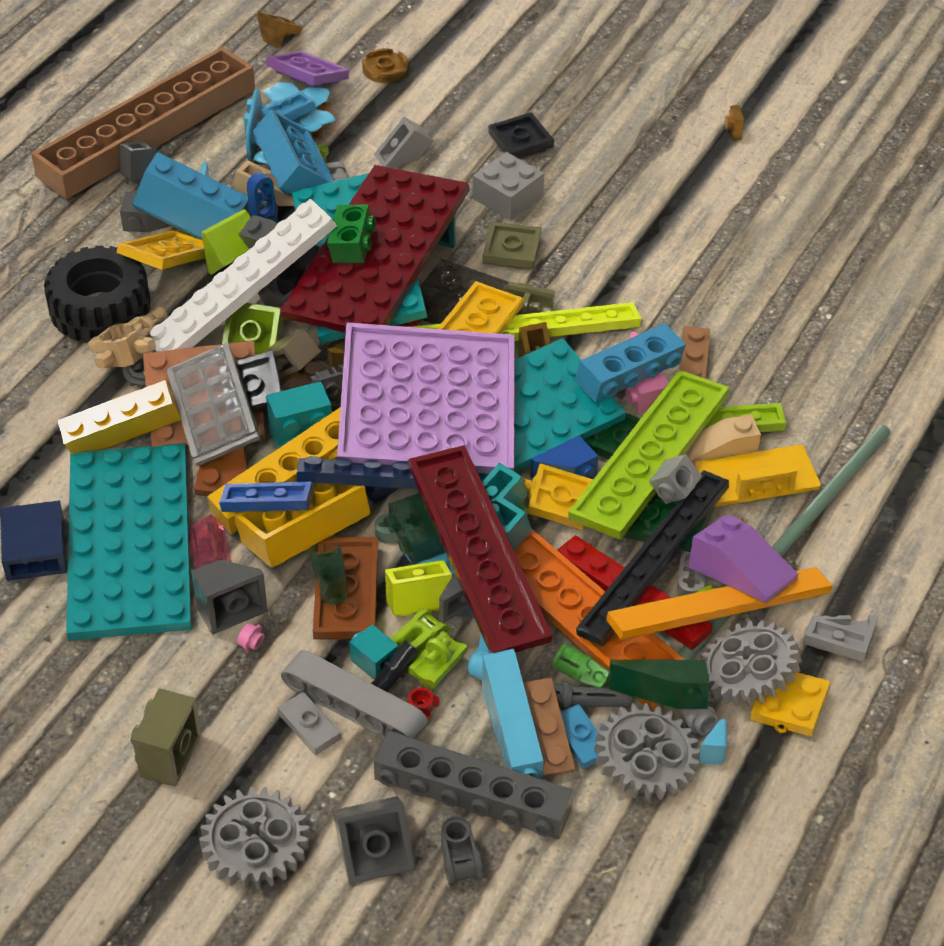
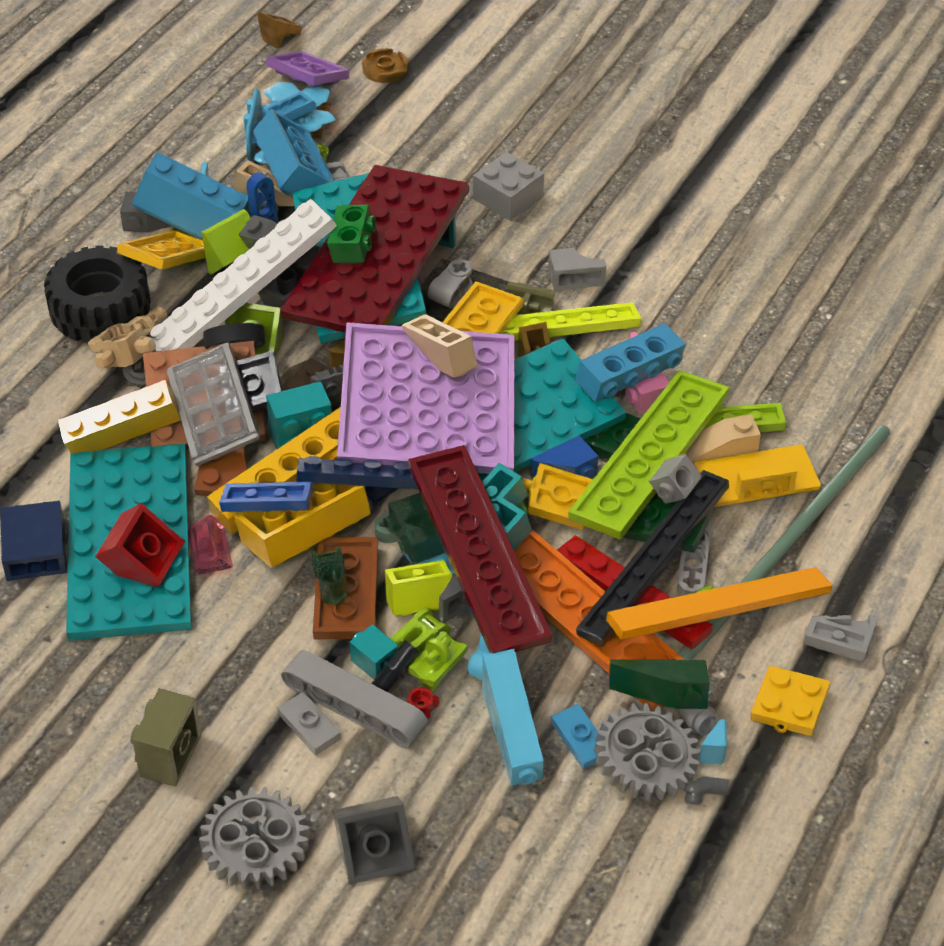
medium nougat brick [31,47,255,200] -> none
dark grey brick [120,141,154,182] -> none
dark grey slope [191,560,268,635] -> none
bright pink plate [237,623,264,652] -> none
dark tan brick [264,329,321,378] -> none
light grey slope [374,117,434,168] -> none
dark grey brick [374,731,574,839] -> none
dark grey piece [441,816,483,885] -> none
olive plate [482,222,542,269] -> none
black plate [488,112,554,158] -> none
medium nougat plate [523,677,575,778] -> none
bright green hinge [552,643,610,688] -> none
dark grey pin [553,681,632,710] -> none
medium nougat plate [679,326,710,379] -> none
medium lavender slope [689,515,799,603] -> none
light grey gear [701,620,802,707] -> none
pearl gold plate [725,105,744,140] -> none
none -> red slope [95,503,185,587]
none -> black tyre [203,323,266,349]
none -> tan slope [402,314,478,378]
none -> light grey piece [428,259,473,309]
none -> light grey arch [548,248,607,291]
none -> dark grey arm [684,777,729,805]

